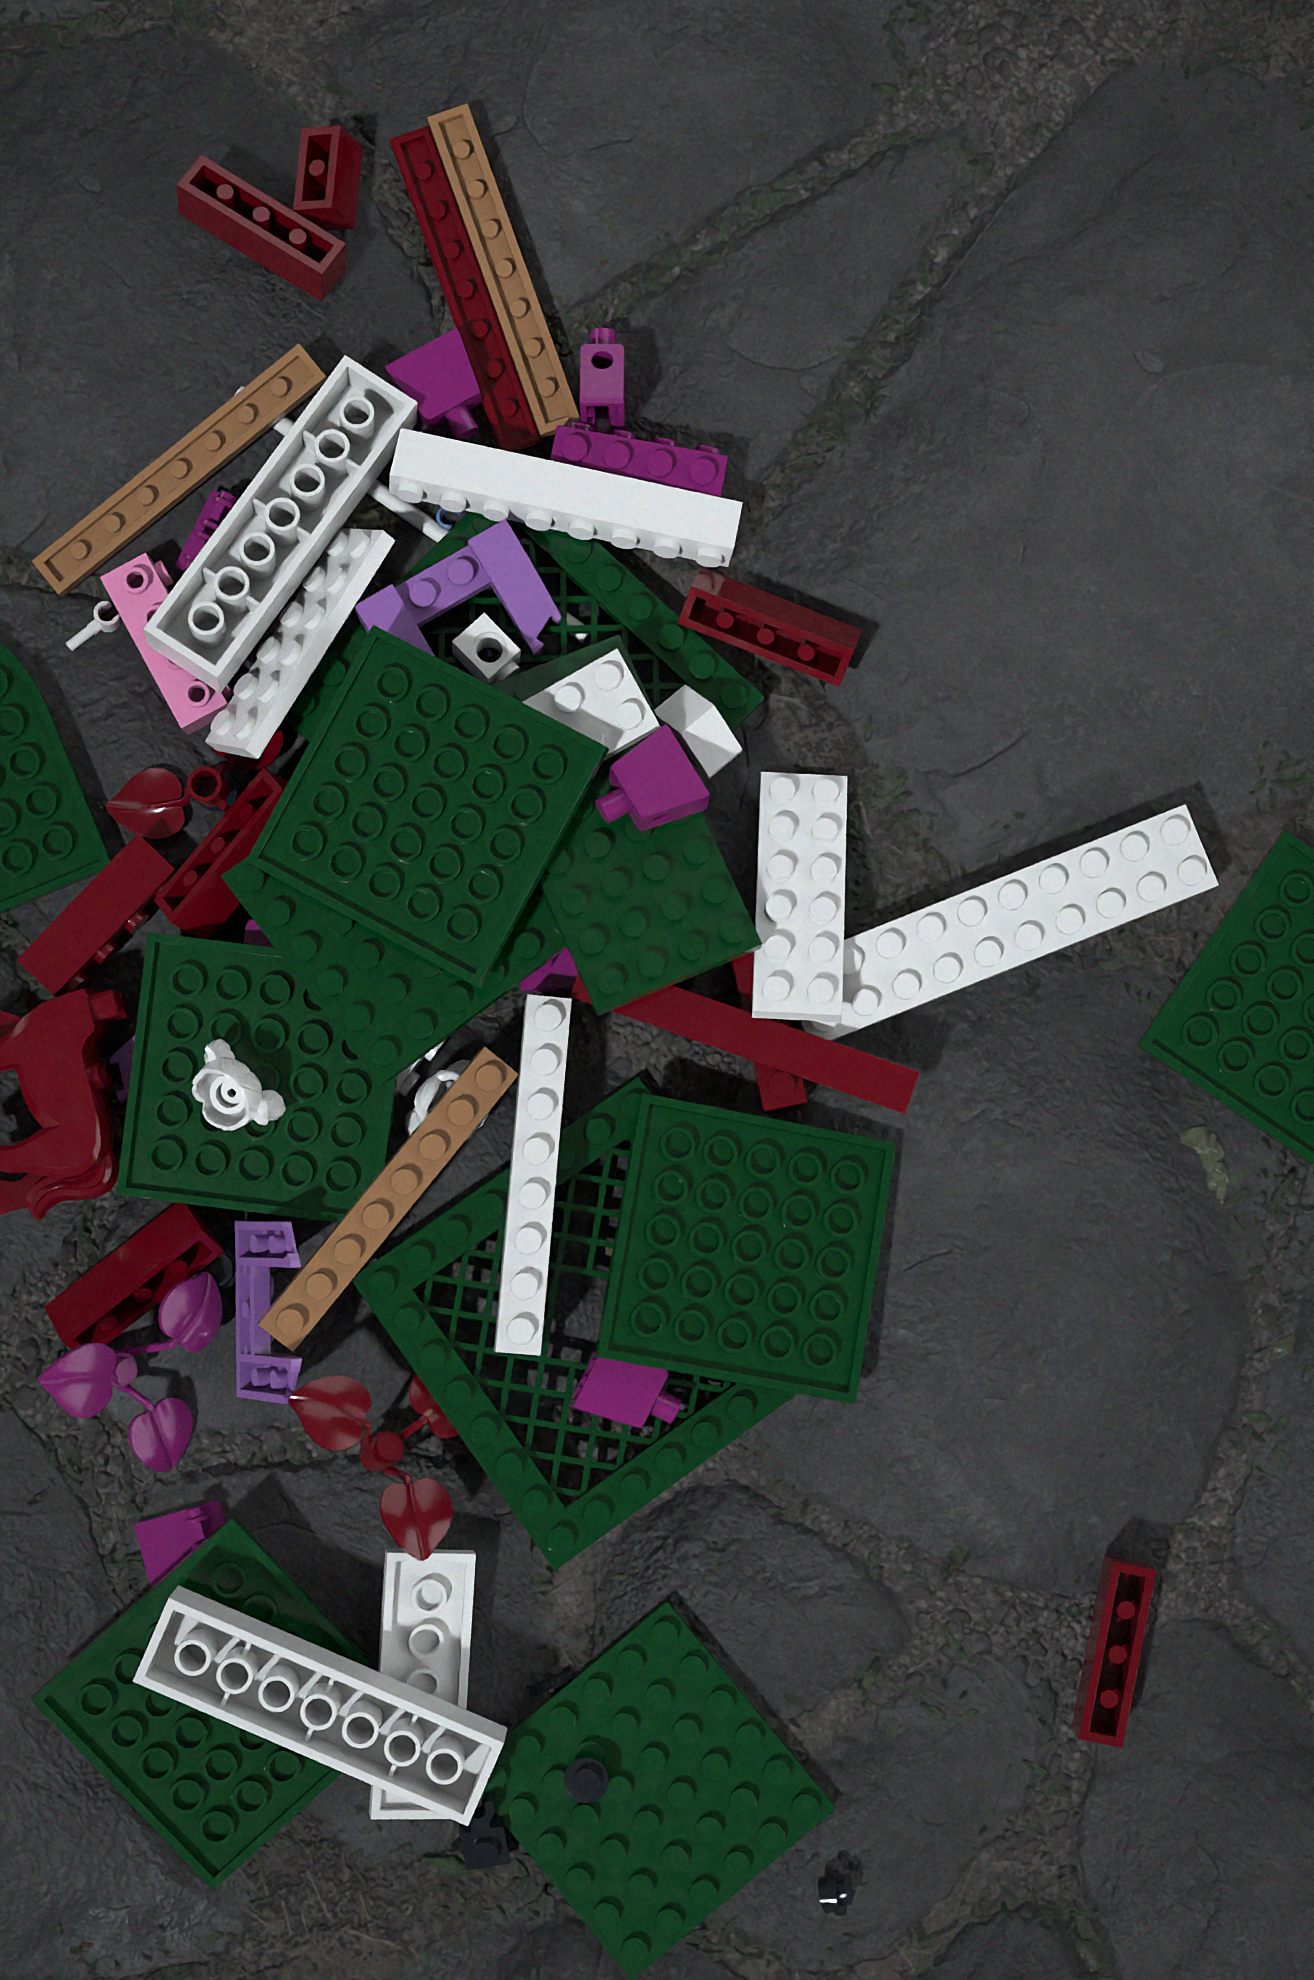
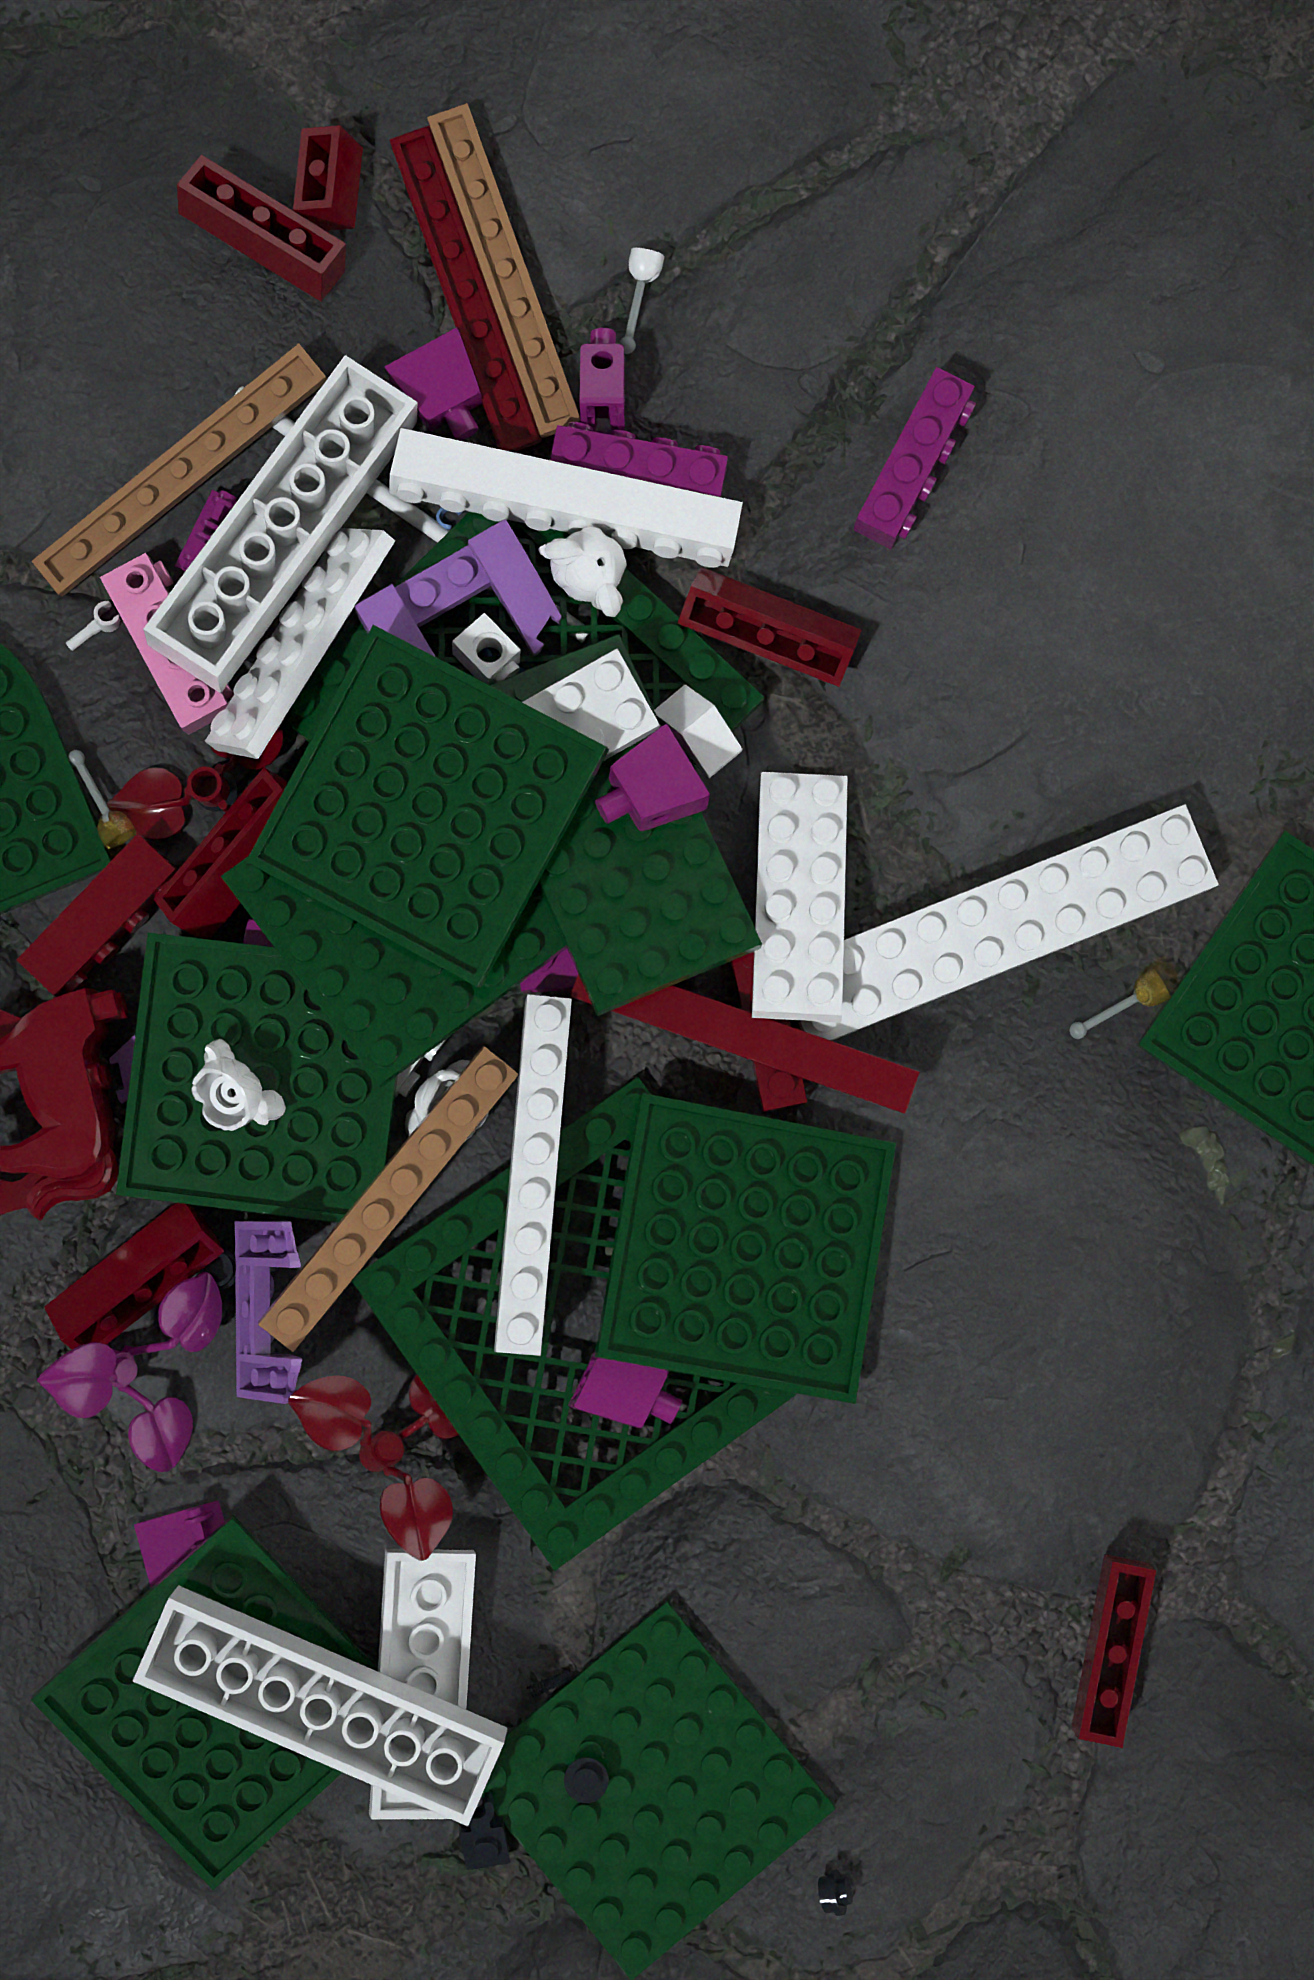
none -> hinge [68,750,136,848]
none -> white hair [538,527,627,617]
none -> hinge [619,248,665,354]
none -> magenta brick [853,367,976,549]
none -> hinge [1069,968,1171,1039]

